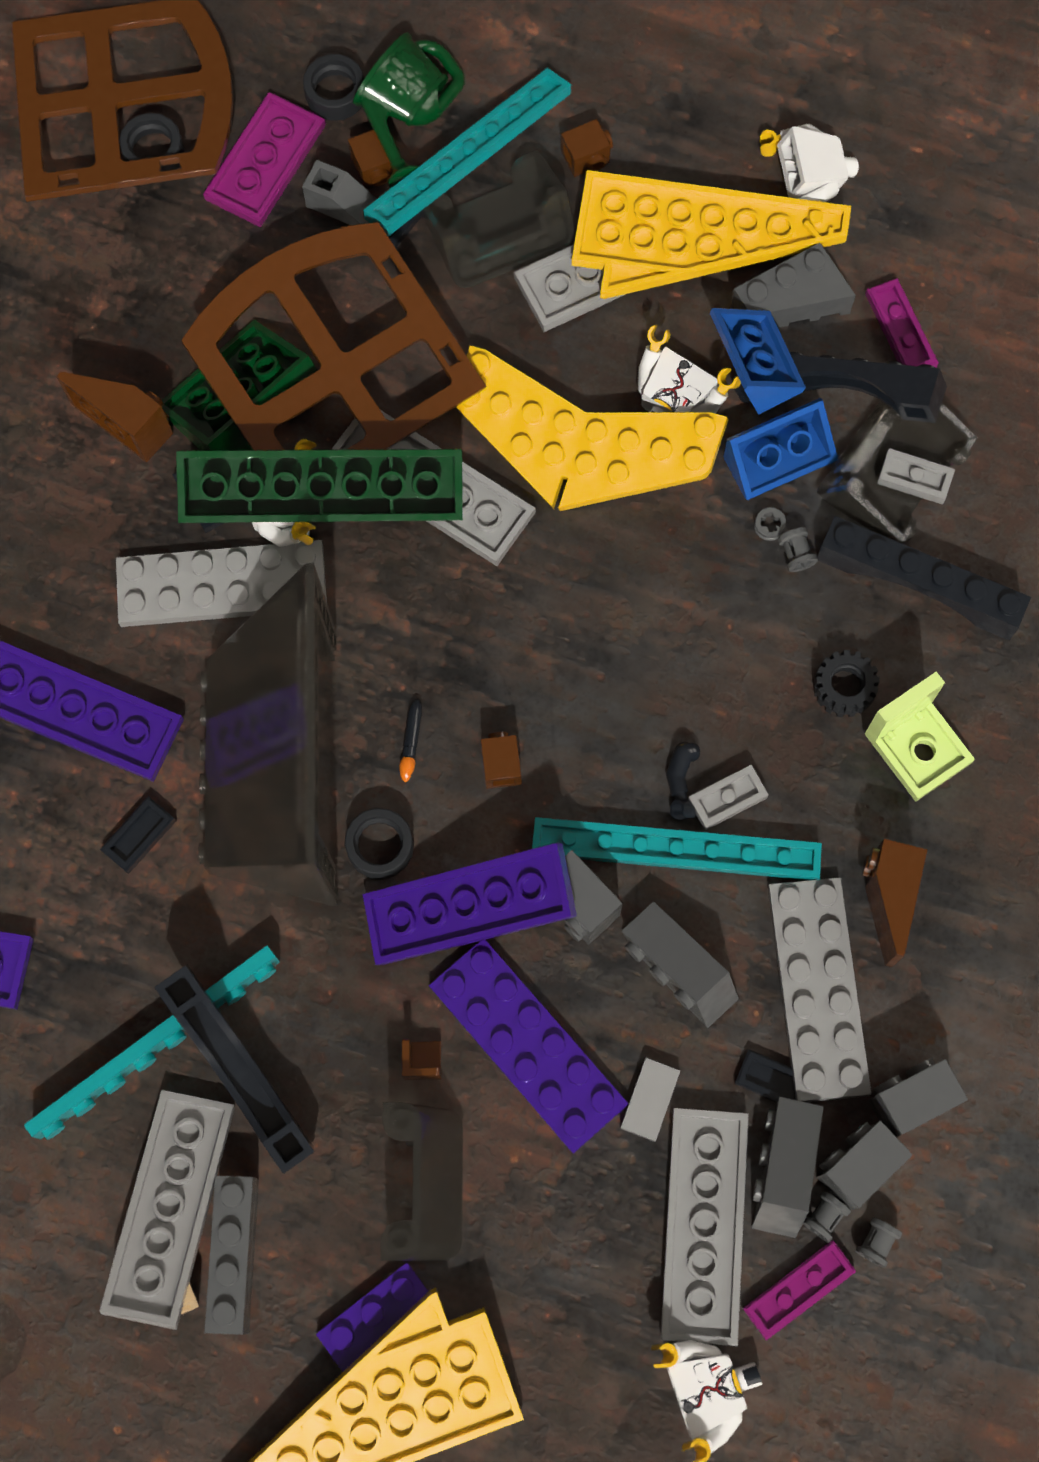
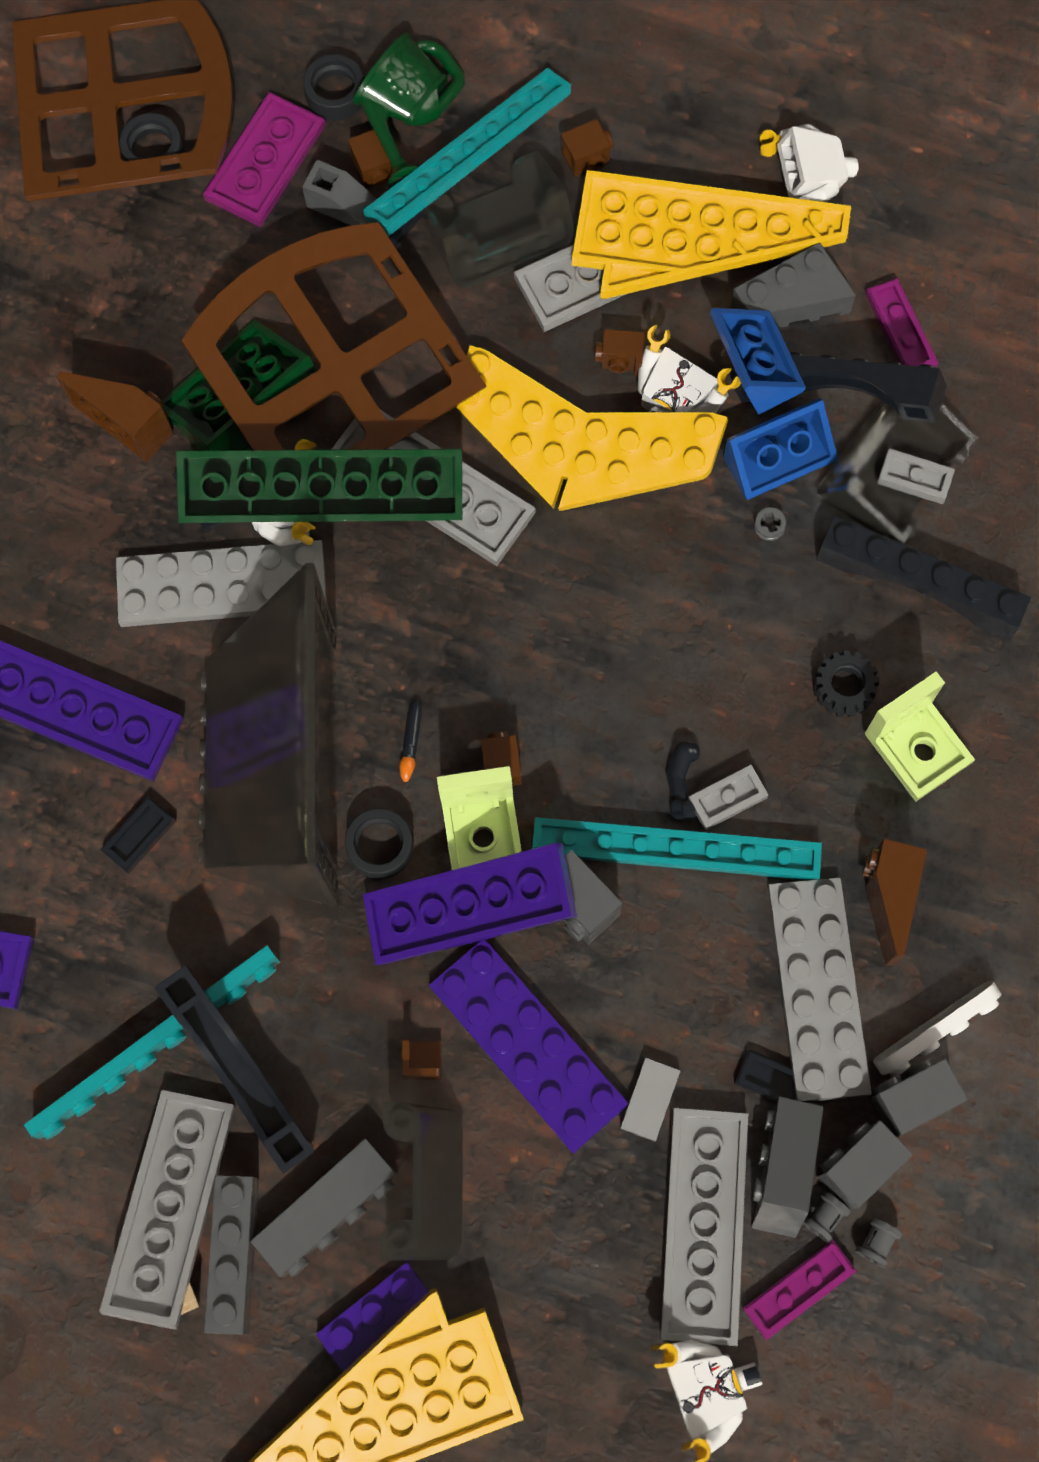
dark grey wedge [622,901,739,1029] -> none
dark grey bush [778,527,818,572] -> none
none -> dark grey brick [250,1139,397,1278]
none -> yellowish green bracket [437,766,522,870]
none -> reddish brown brick [595,329,645,378]
none -> white plate [873,980,1002,1077]

